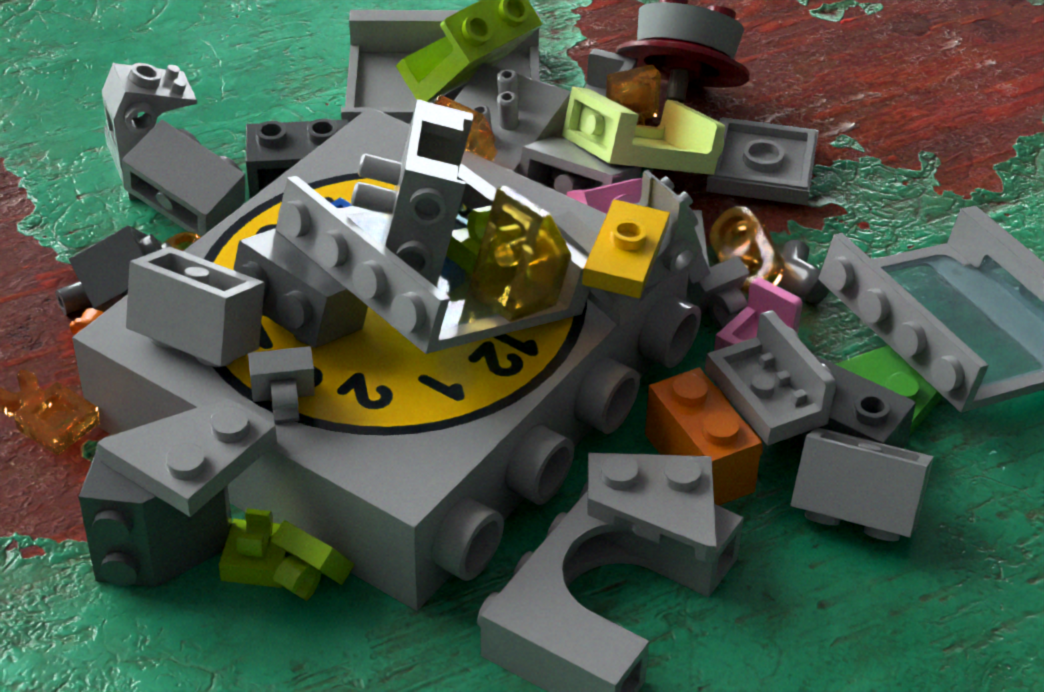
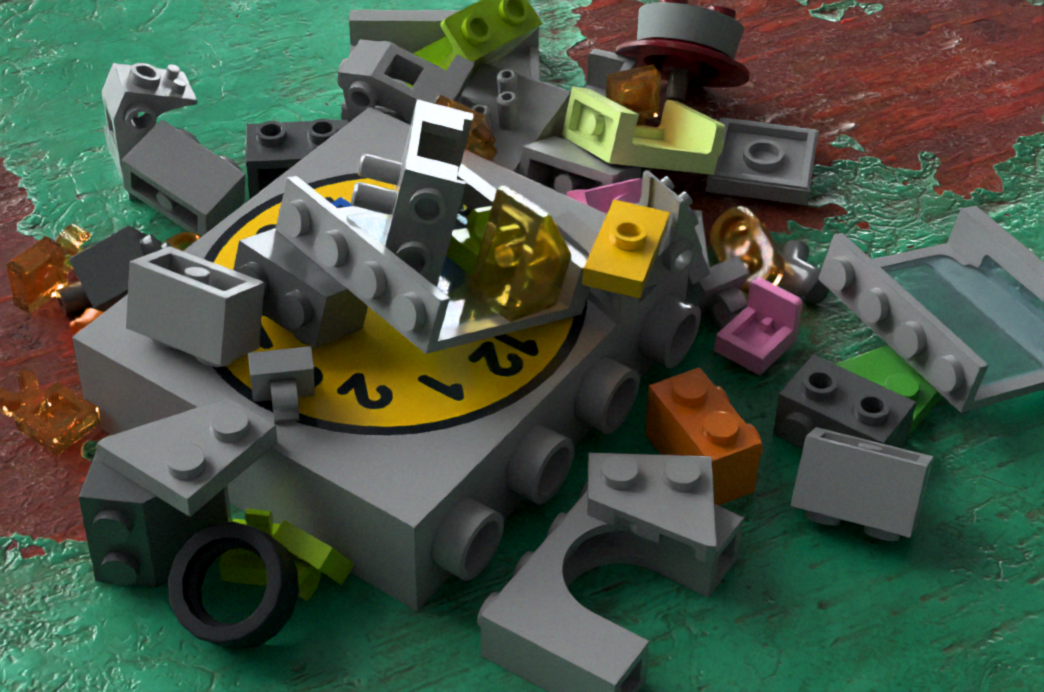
light grey bracket [704,310,836,446] -> none
none -> clear orange plate [6,224,91,314]
none -> black tyre [168,521,299,650]
none -> light grey tile [338,39,475,125]

